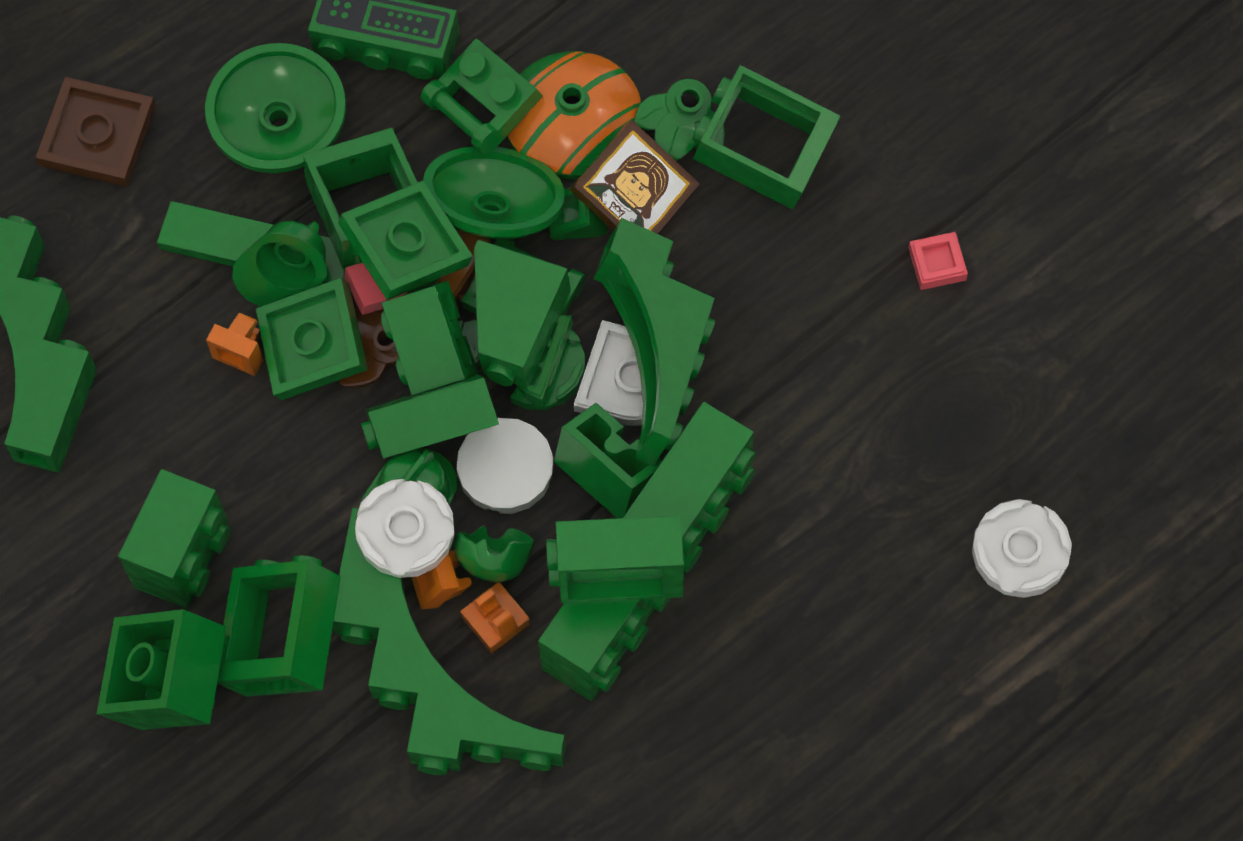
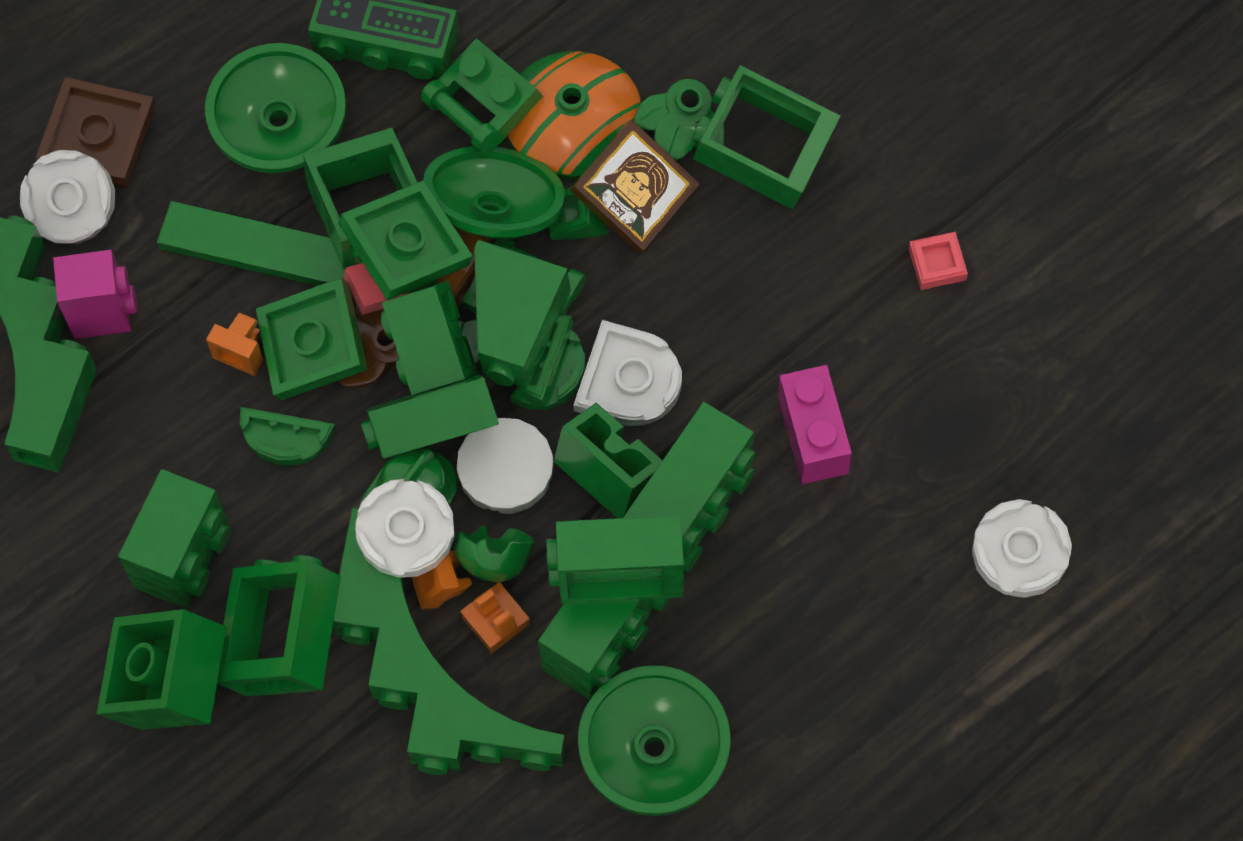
green piece [232,221,328,307] -> none
green arch [594,218,715,466] -> none
none -> white tile [20,150,115,244]
none -> dark pink brick [53,250,138,339]
none -> green tile [240,407,336,466]
none -> green dish [578,665,730,816]
none -> dark pink brick [778,365,852,484]

